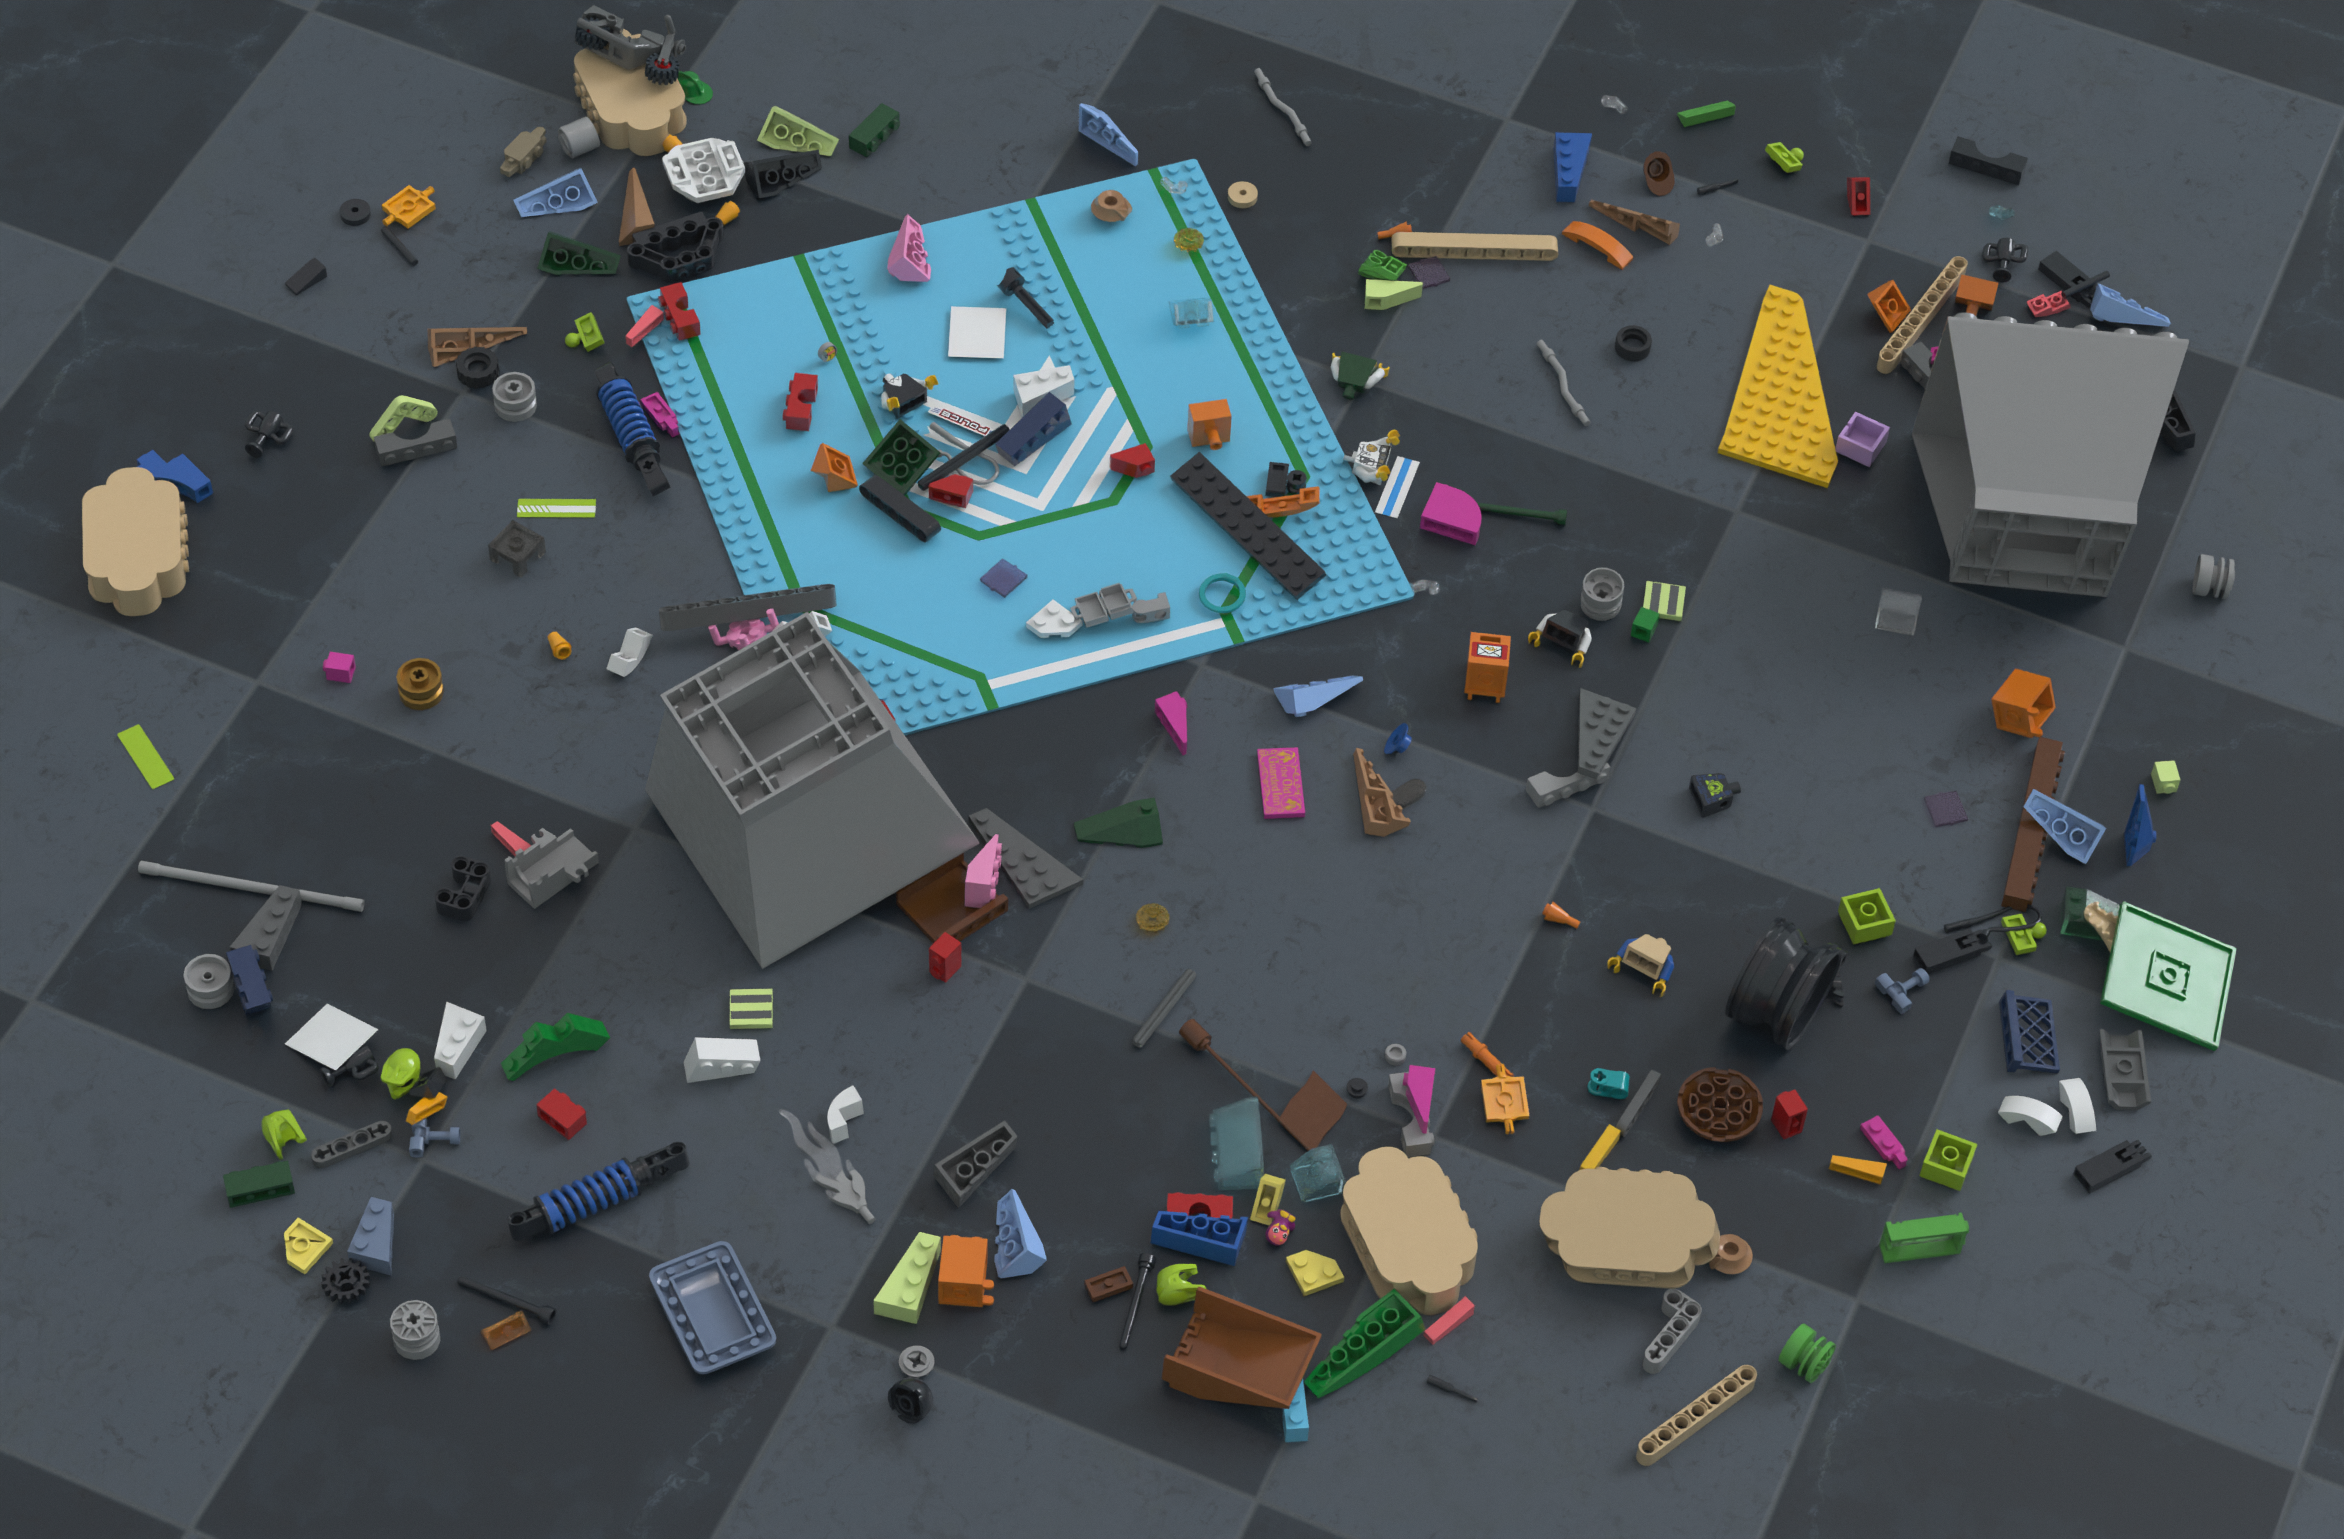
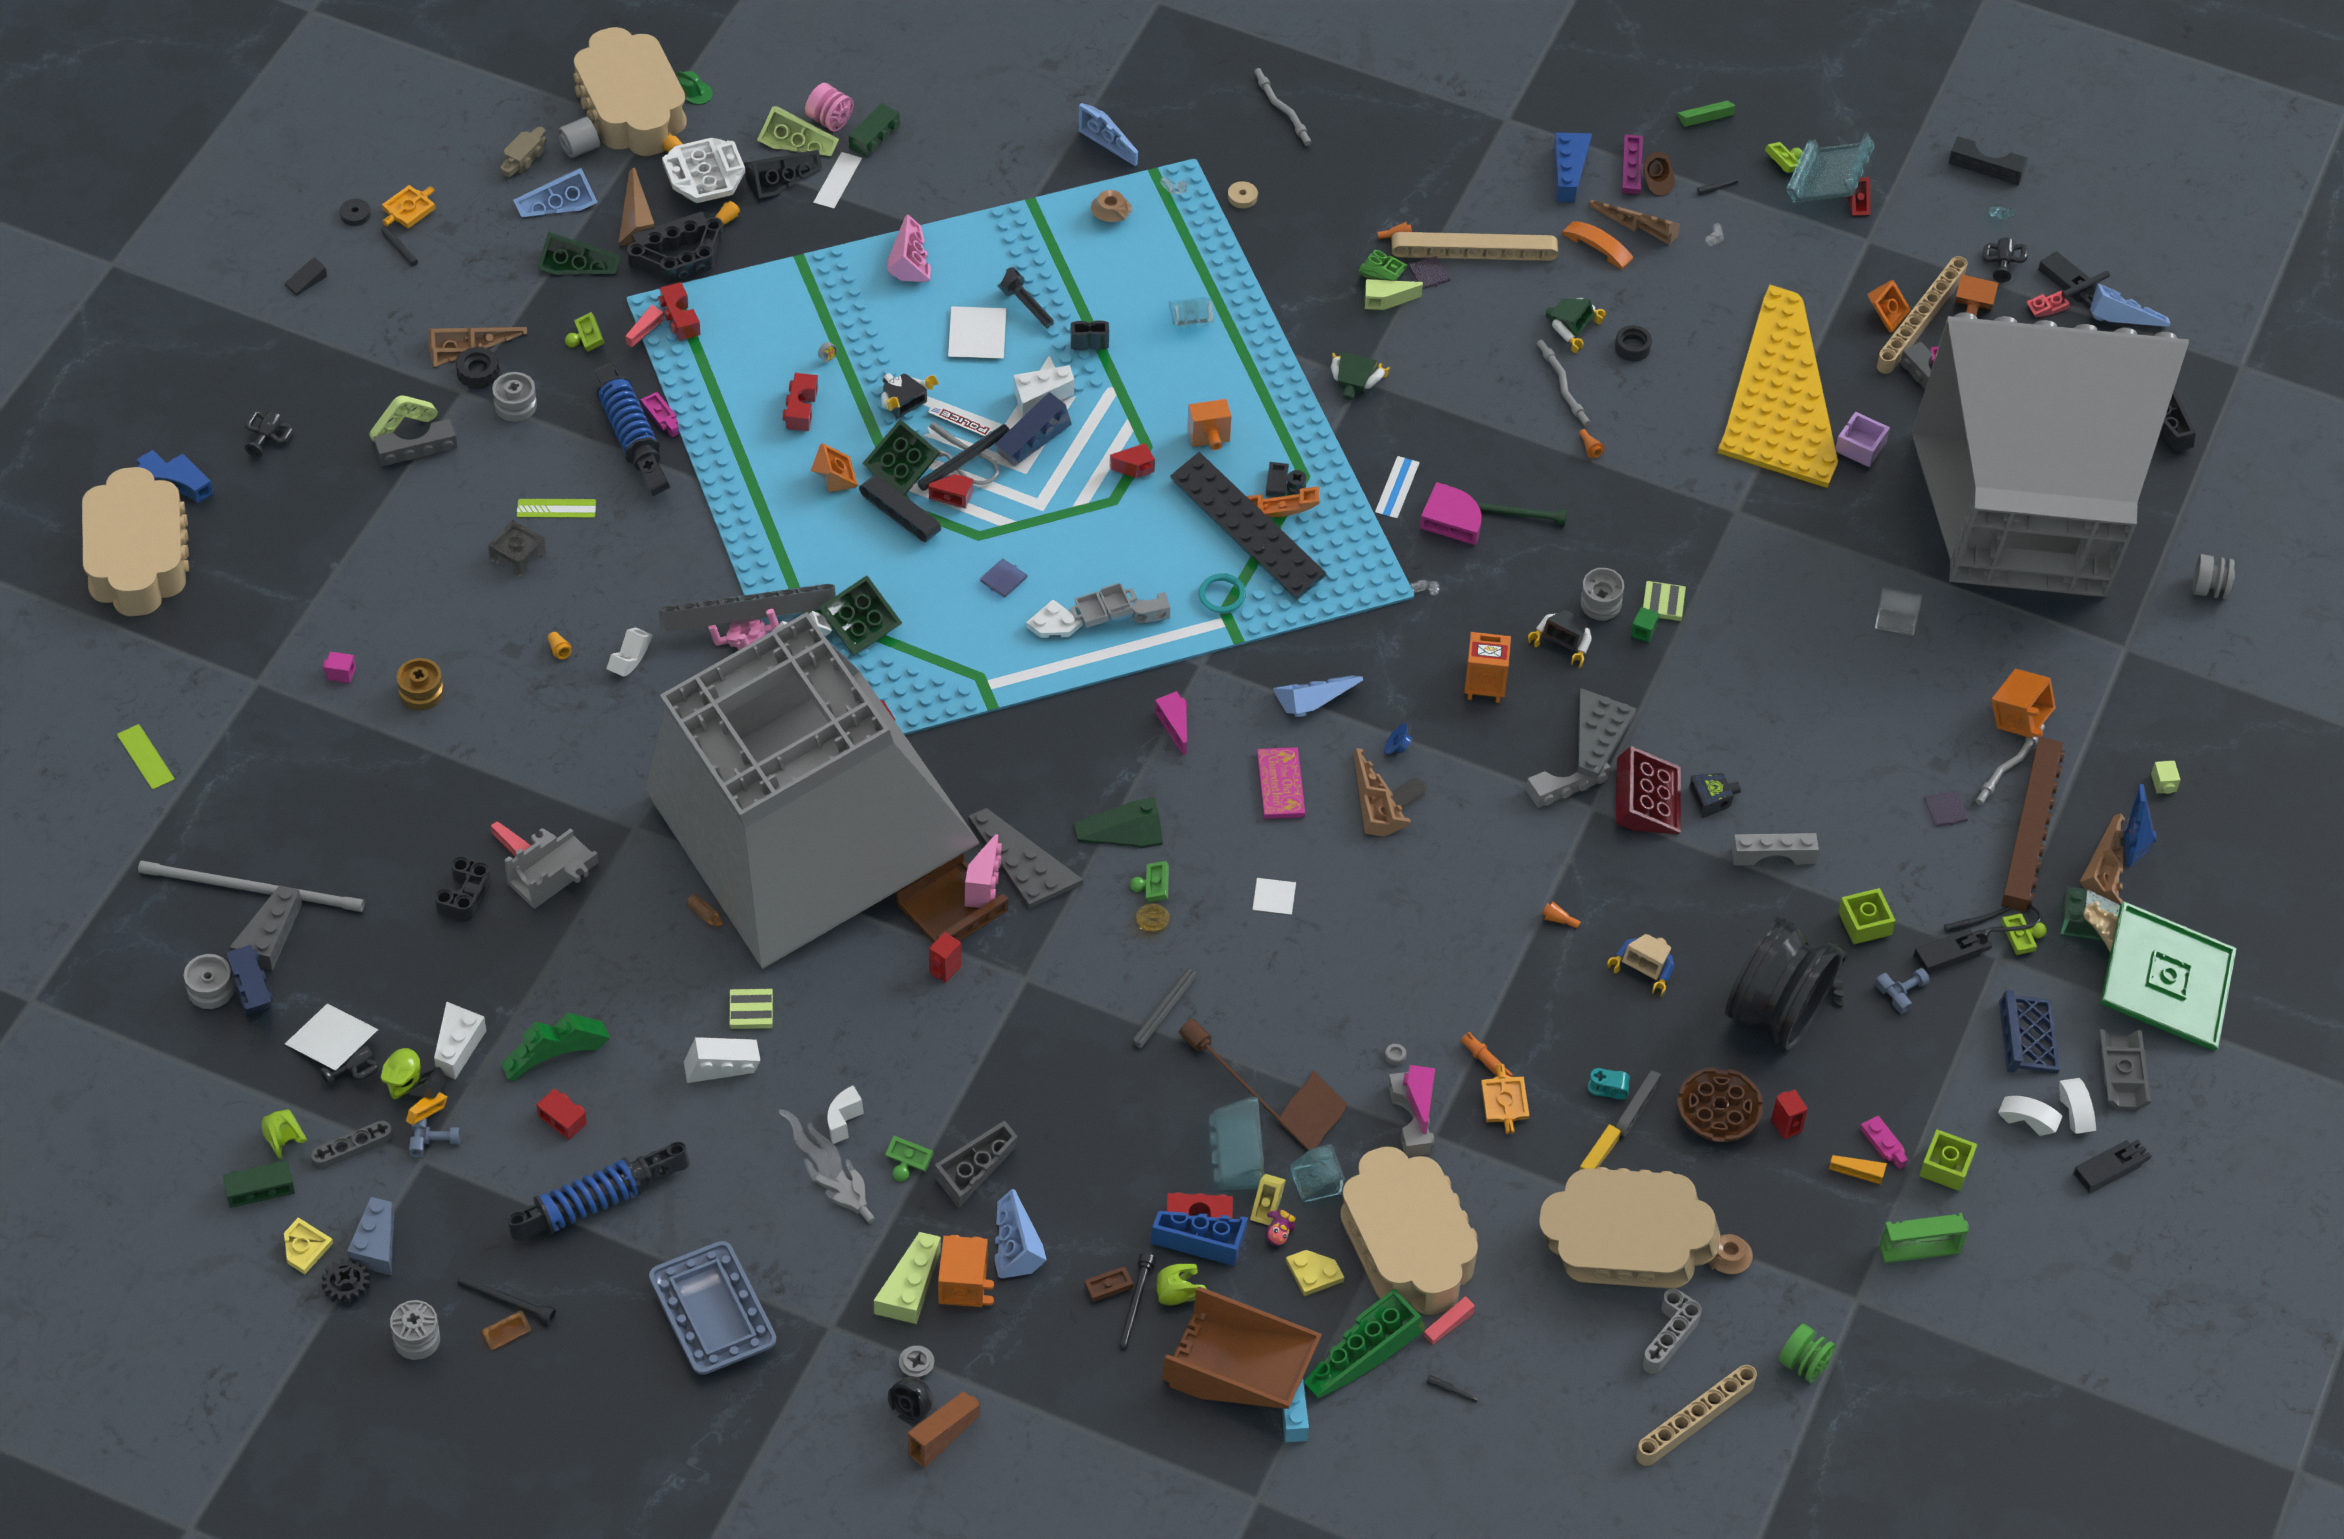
dark grey piece [575,5,686,85] -> none
clear yellow gear [1174,228,1204,253] -> none
torso [1343,430,1400,485] -> none
black plate [1346,1078,1368,1099] -> none
clear arm [1601,95,1628,114] -> none
light blue wedge [2023,789,2106,864] -> none
none -> clear orange cylinder [686,893,723,927]
none -> bright pink wheel [805,83,854,132]
none -> white sticker [813,152,862,208]
none -> dark green slope [818,575,902,656]
none -> bright green plate [885,1136,934,1182]
none -> dark orange slope [908,1391,980,1468]
none -> black brick [1070,320,1109,350]
none -> bright green plate [1129,861,1169,902]
none -> white sticker [1253,878,1296,915]
none -> dark green torso [1546,298,1606,353]
none -> orange cone [1579,429,1605,458]
none -> dark red slope [1616,746,1681,835]
none -> magenta plate [1622,134,1643,194]
none -> light grey arch [1732,833,1819,866]
none -> clear light blue panel [1787,133,1874,203]
none -> light grey bar [1976,724,2045,805]
none -> medium nougat wedge [2080,813,2124,906]

